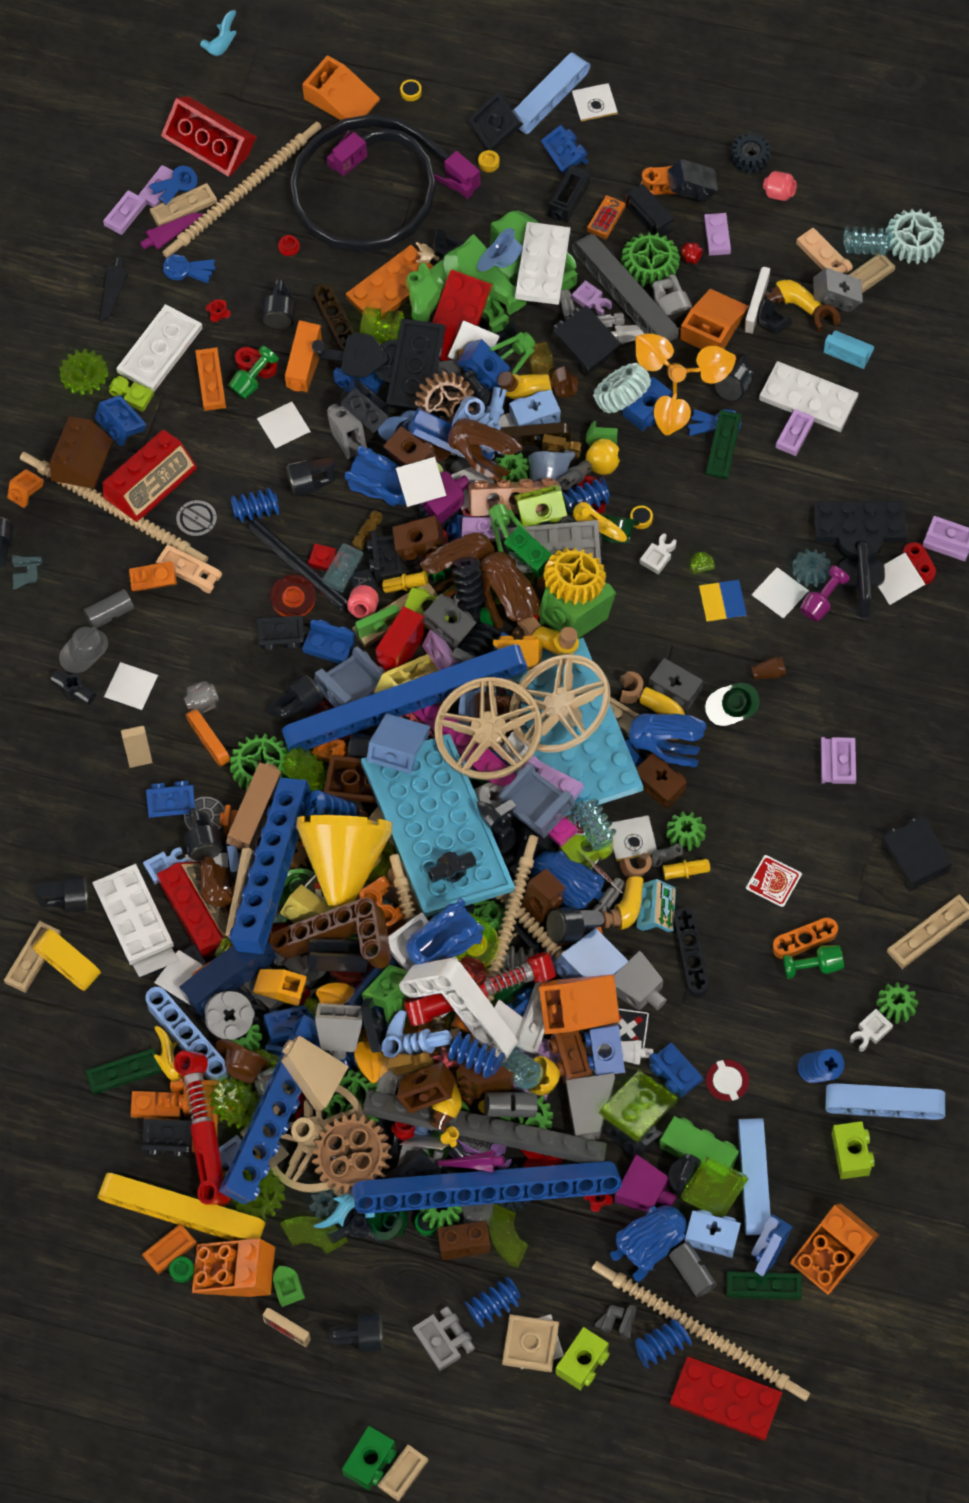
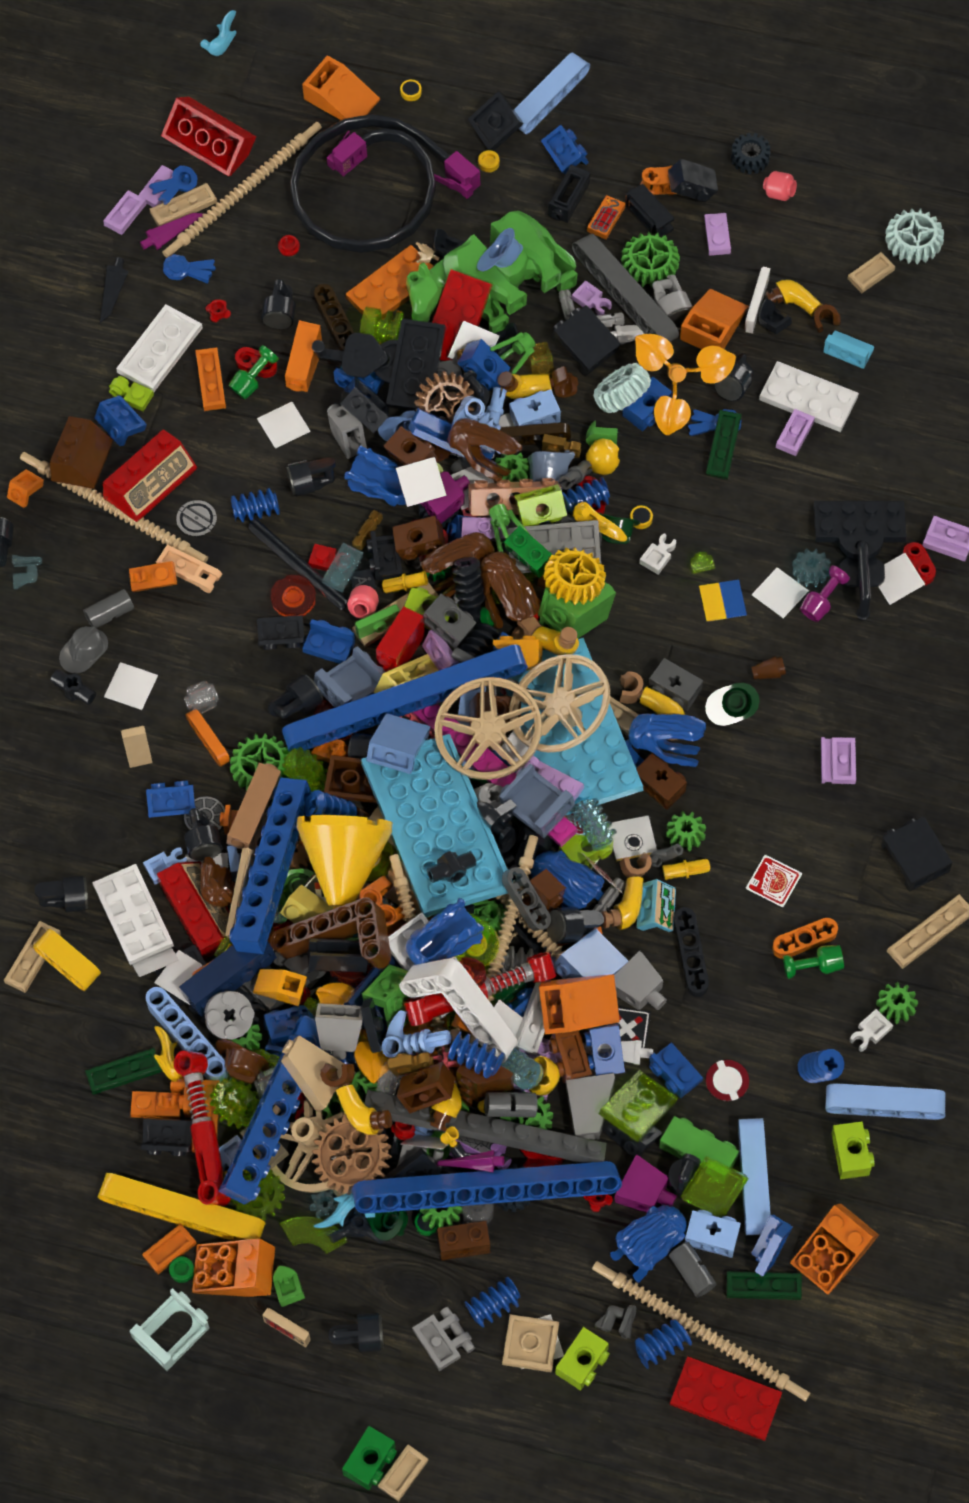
clear neon green gear [59,349,108,395] -> none
clear neon green tile [489,1203,528,1269] -> none
white plate [515,222,570,305] -> none
white sticker [572,83,618,121] -> none
red plate [681,243,703,264] -> none
light nougat plate [796,228,853,273] -> none
dark grey brick [813,267,863,312] -> none
clear light blue piece [843,226,891,256] -> none
none -> light aqua panel [130,1288,209,1371]
none -> piece [320,1063,392,1135]
none -> dark grey beam [502,867,551,931]

